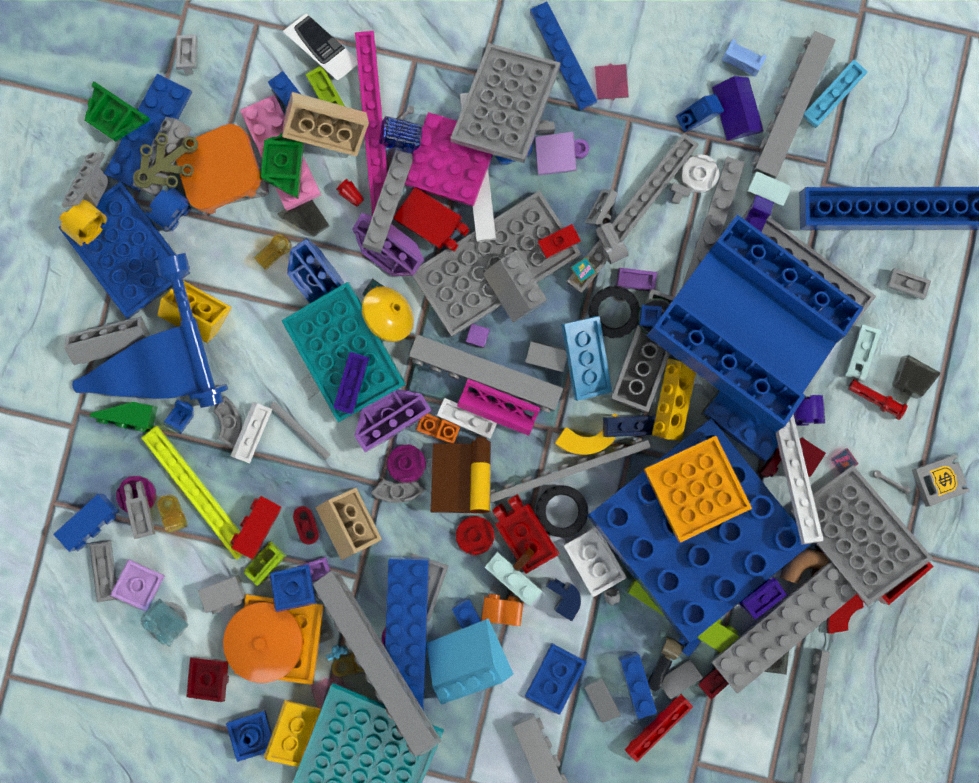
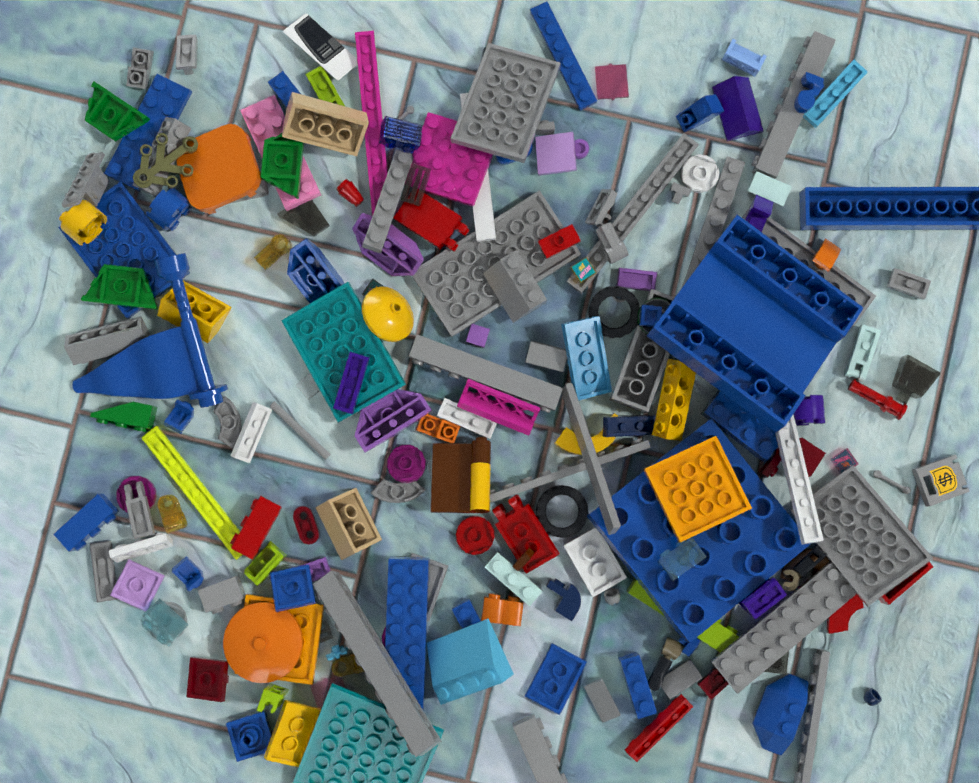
none -> green wing [81,264,158,310]
none -> white plate [109,533,174,563]
none -> light grey slope [126,47,154,89]
none -> blue bracket [172,556,204,592]
none -> lime hinge [256,683,289,714]
none -> clear smoke tile [401,163,431,206]
none -> light grey tile [561,383,621,535]
none -> clear light blue bracket [657,537,706,581]
none -> blue wedge [752,673,809,756]
none -> black piece [782,545,828,591]
none -> blue leg [794,72,824,114]
none -> orange slope [812,238,841,272]
none -> dark blue hinge [863,688,882,706]

